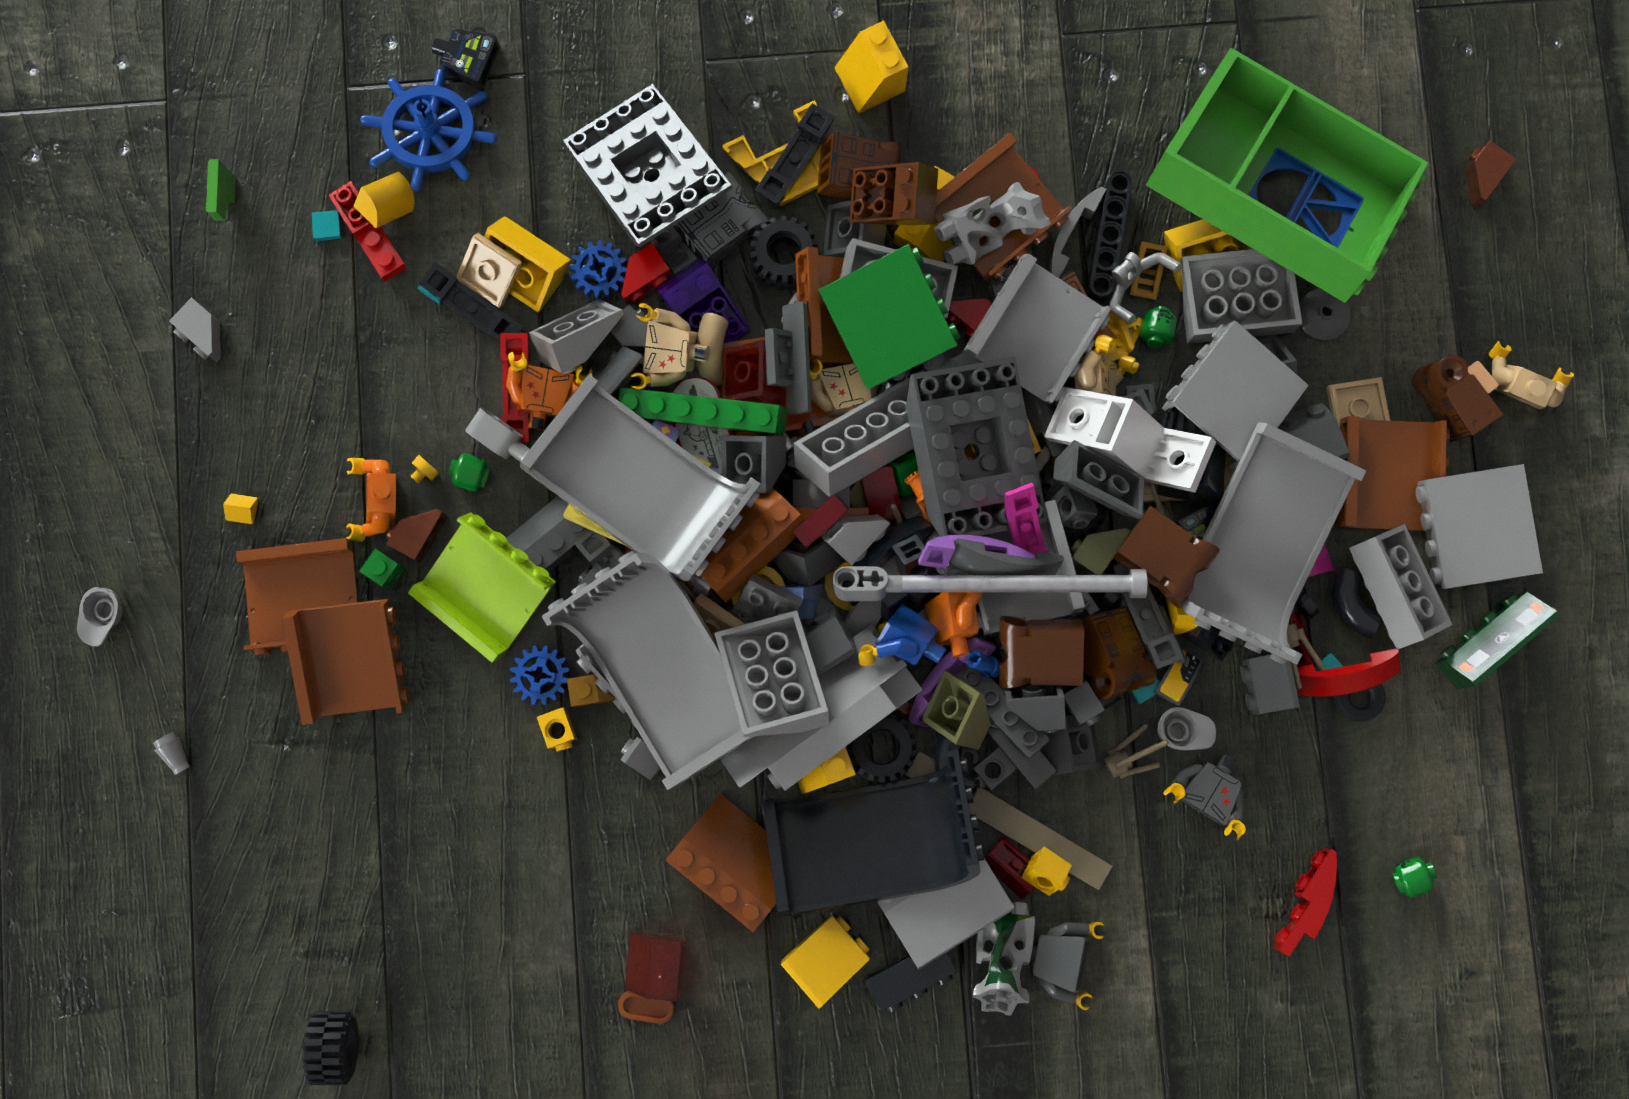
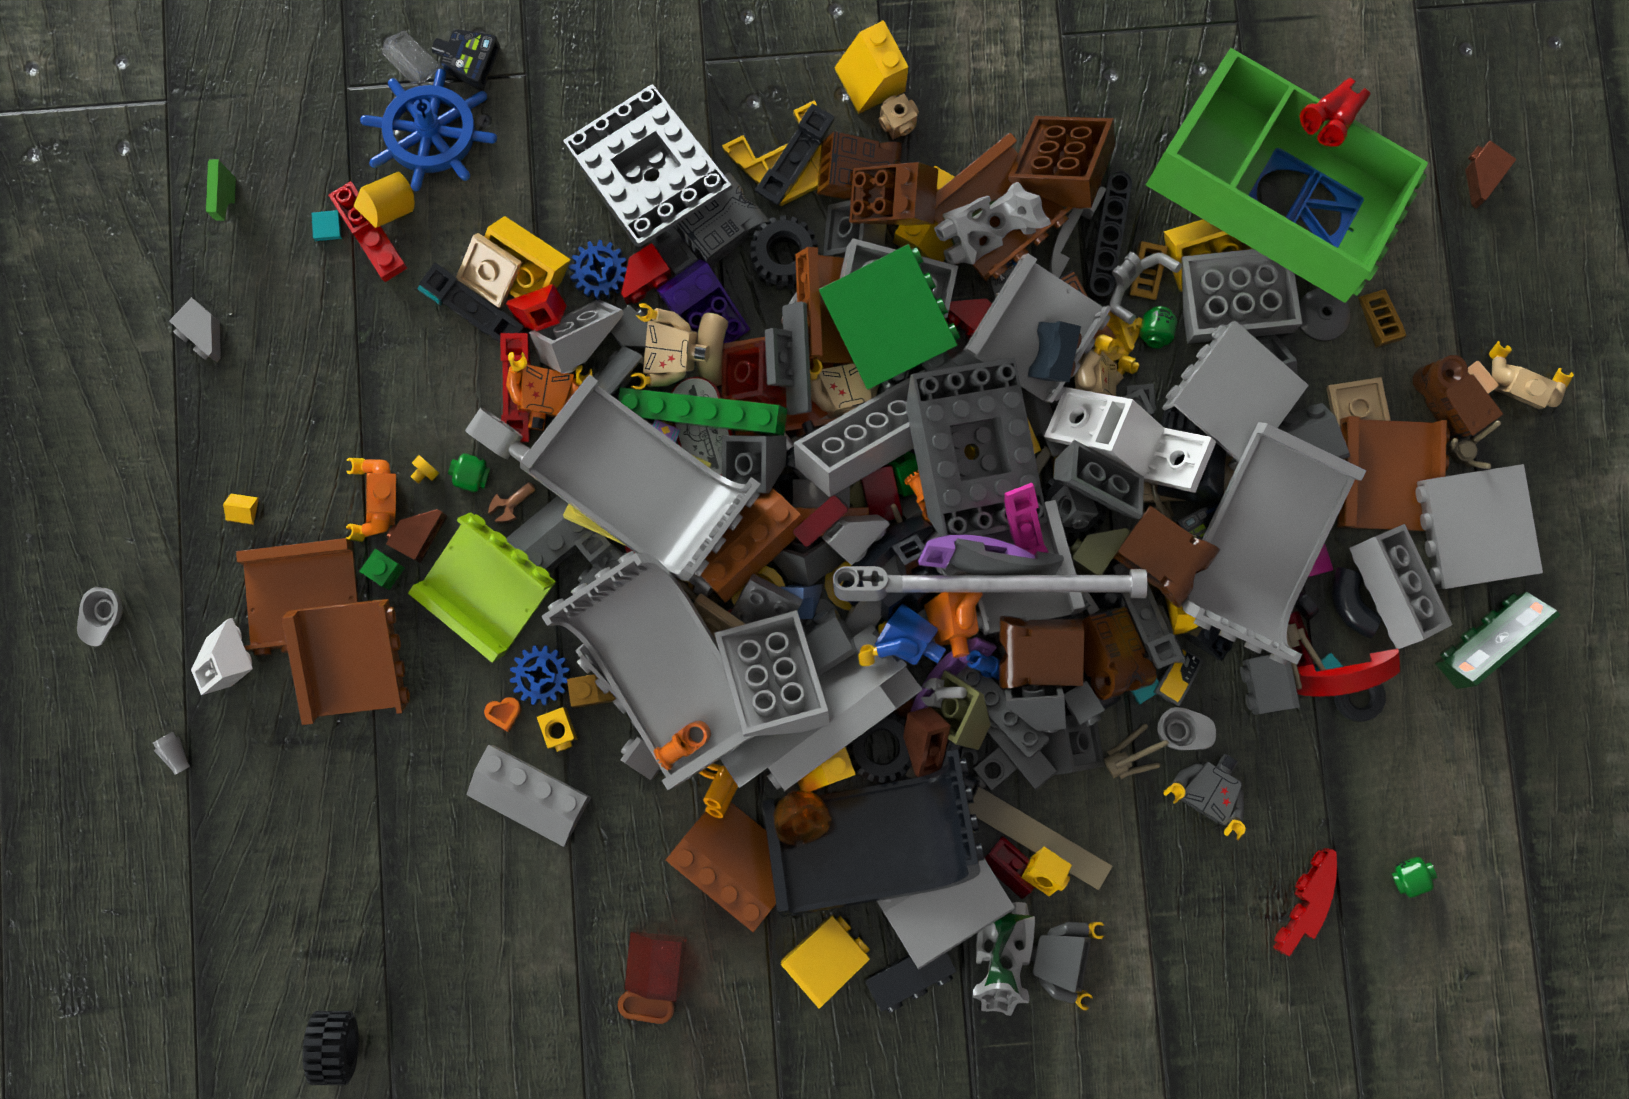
none -> white slope [191,618,253,695]
none -> clear slope [382,30,440,87]
none -> light grey slope [467,745,591,847]
none -> orange tile [484,697,522,732]
none -> nougat bar [488,482,535,523]
none -> red slope [506,284,567,332]
none -> orange connector [653,721,711,770]
none -> light orange piece [699,763,738,818]
none -> clear orange cylinder [773,791,831,845]
none -> tan brick [878,94,919,140]
none -> copper slope [903,707,951,777]
none -> light grey bar [921,678,967,708]
none -> reddish brown slope [1008,116,1115,209]
none -> black brick [1028,321,1082,382]
none -> red piece [1299,77,1371,147]
none -> pearl gold slope [1359,289,1407,348]
none -> dark tan plant [1447,421,1501,469]

